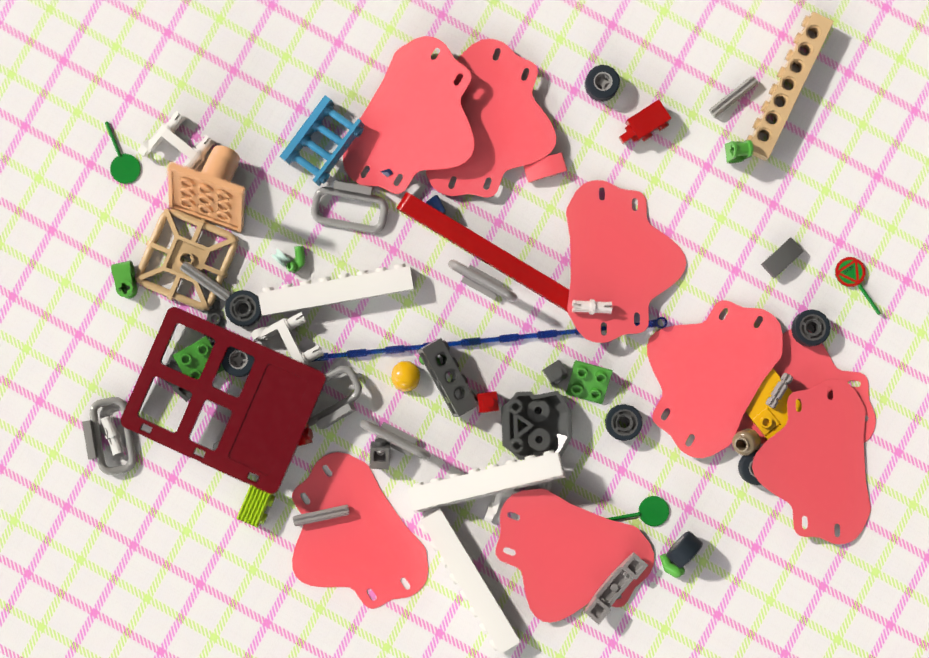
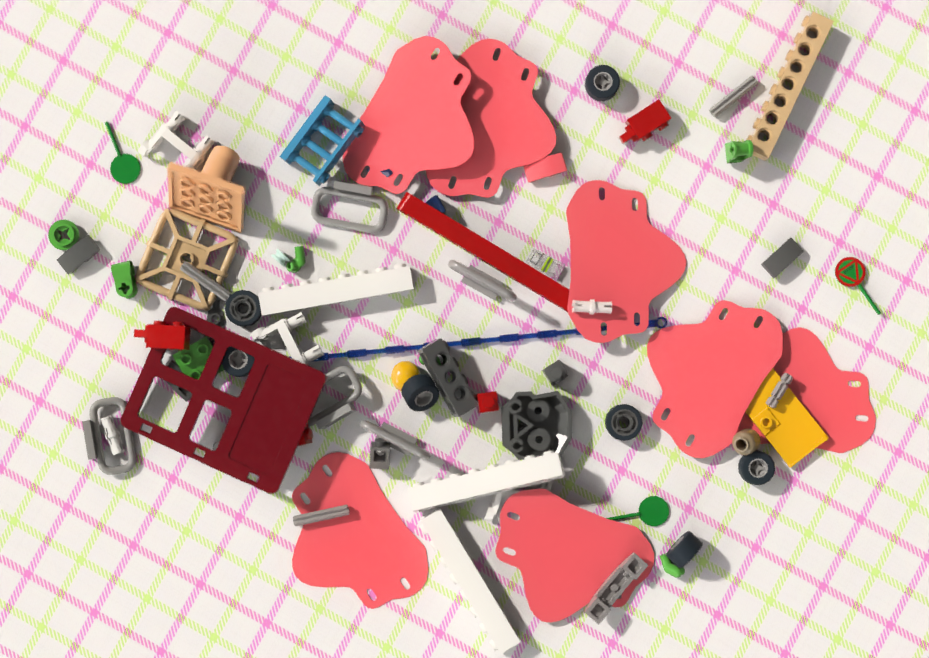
lime brick [236,485,276,528] -> none
bright green hinge [565,360,613,404] -> none
coral piece [752,379,871,544] -> none
wheel [791,309,831,347] -> none
none -> bright green gear [48,220,80,250]
none -> dark grey slope [57,235,101,275]
none -> red hinge [134,321,191,350]
none -> black wheel [402,374,439,411]
none -> clear leg [526,248,565,280]

